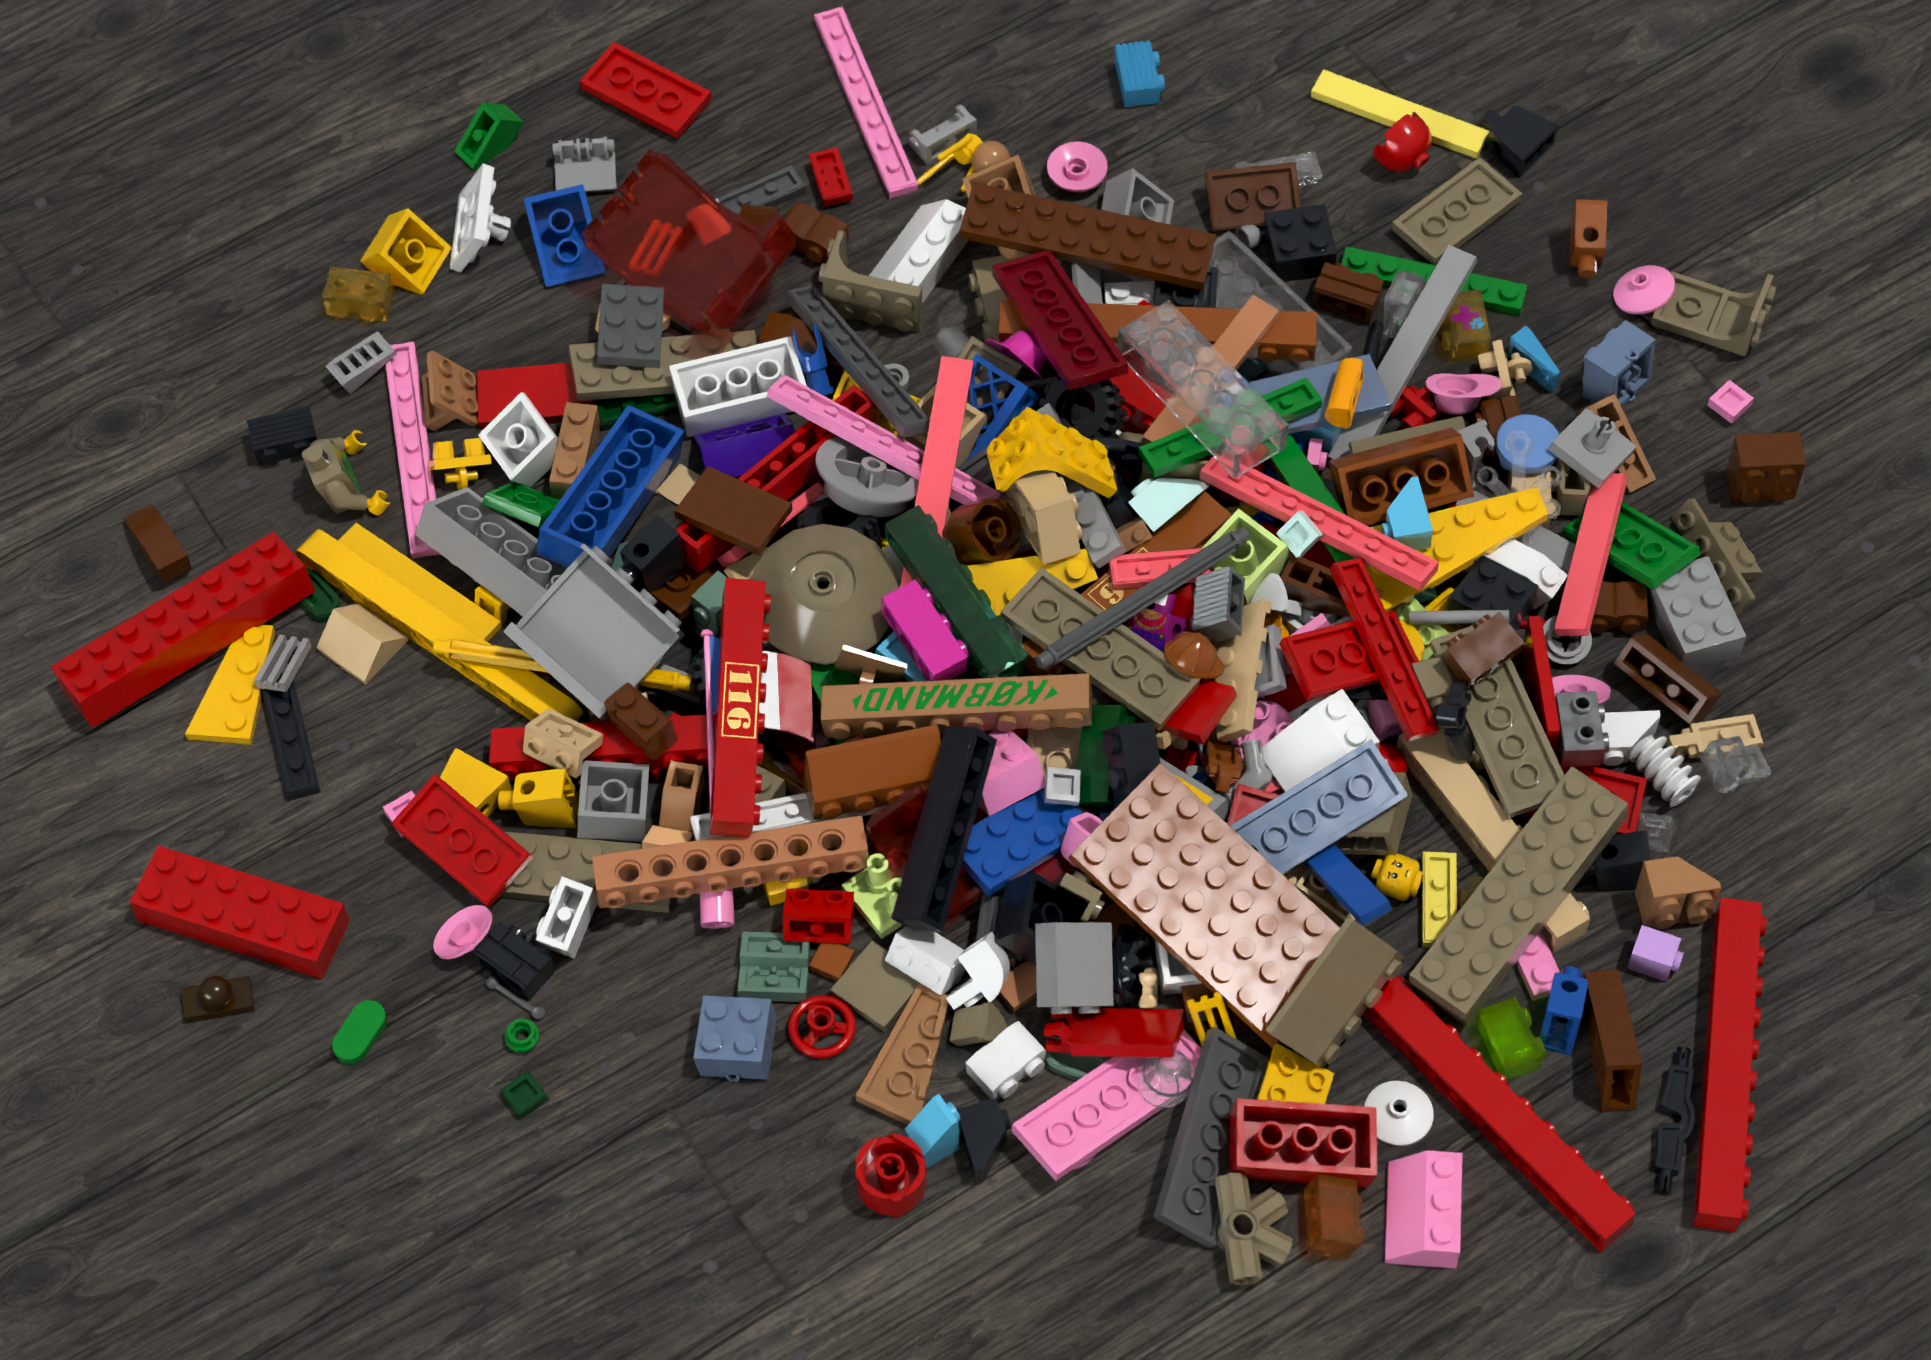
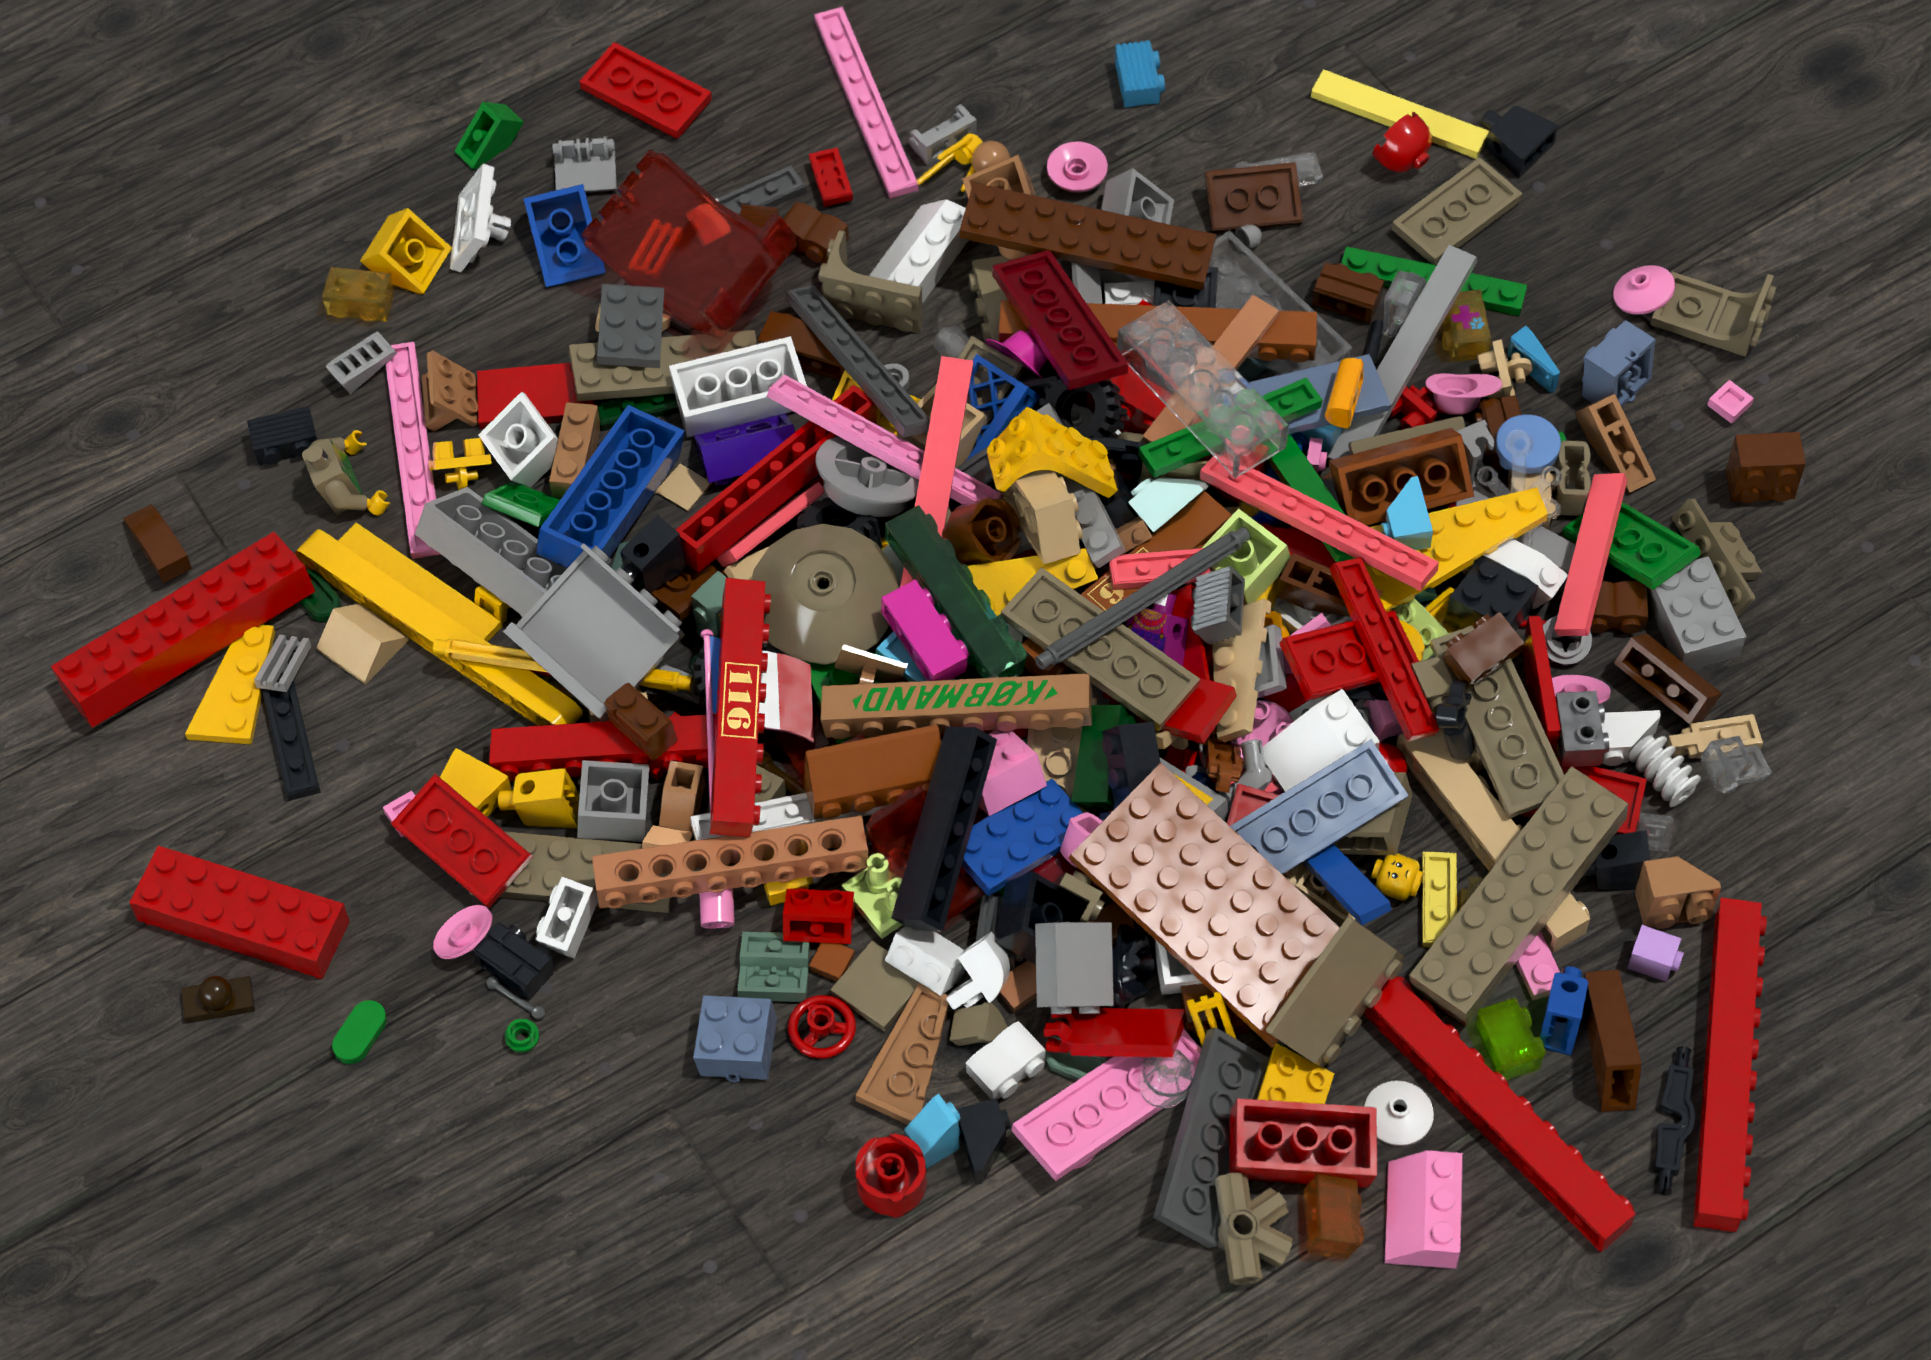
dark green tile [500,1070,549,1120] -> none
tan bracket [523,708,603,778] -> none
reddish brown tile [674,466,792,555] -> none
blue piece [792,324,834,396] -> none
light grey plate [1044,767,1081,806] -> none
tan piece [1139,967,1159,1009] -> none
dark orange piece [1163,631,1224,679] -> none
white tile [1251,573,1303,616] -> none
black brick [1263,204,1337,283] -> none
light aqua tile [1276,511,1323,558] -> none
light grey bar [1409,610,1510,624] -> none
light grey tile [1548,408,1637,489] -> none
dark orange torso [1569,199,1607,278] -> none

